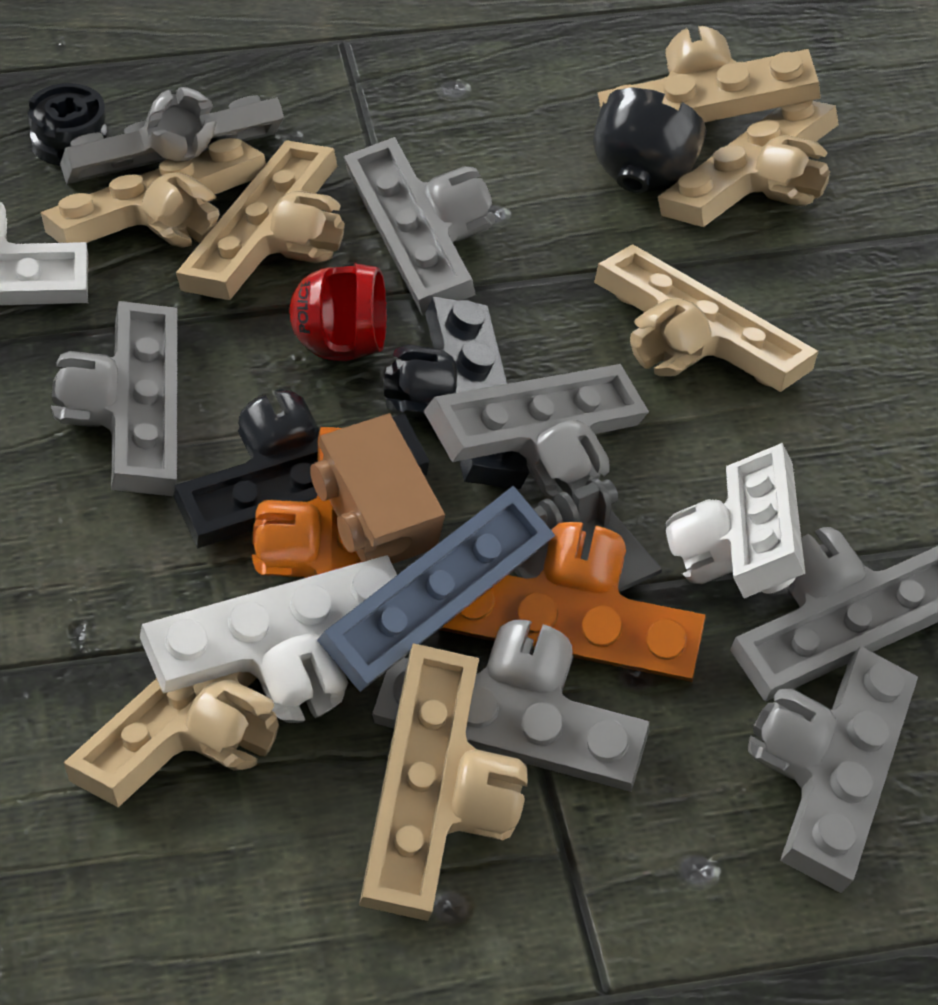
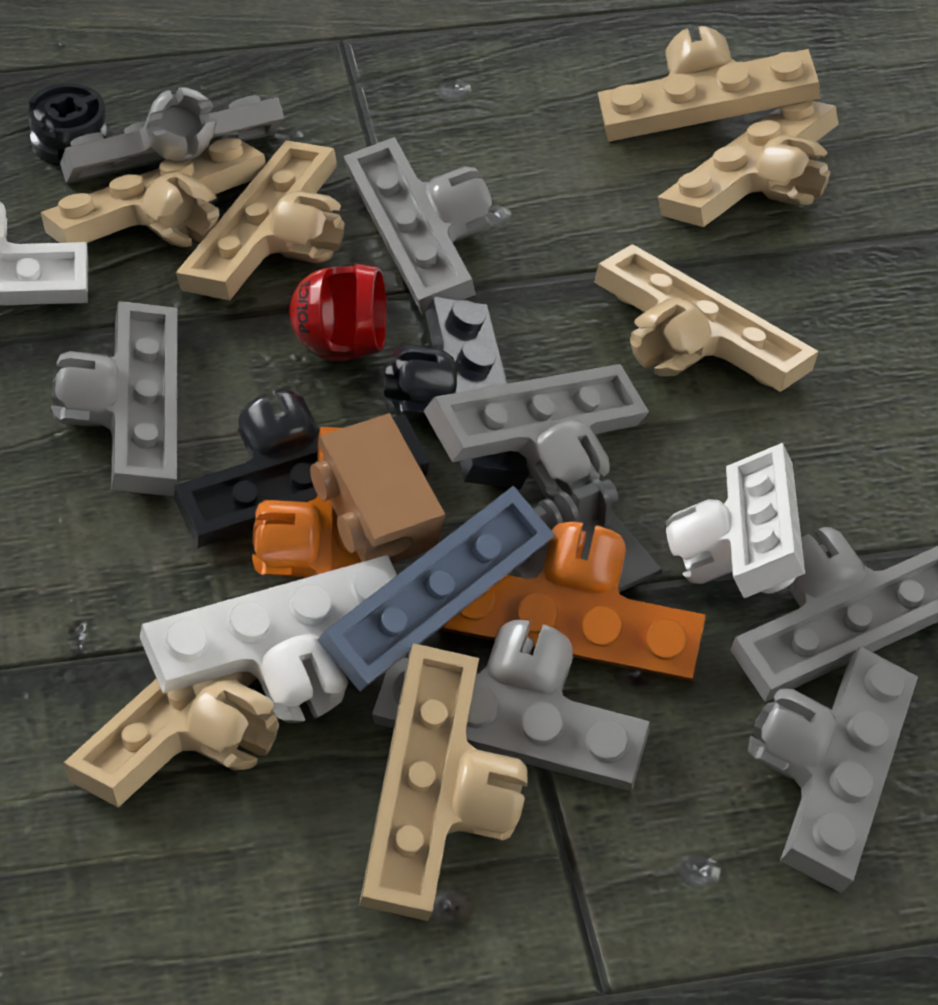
black cylinder [593,87,707,193] -> none

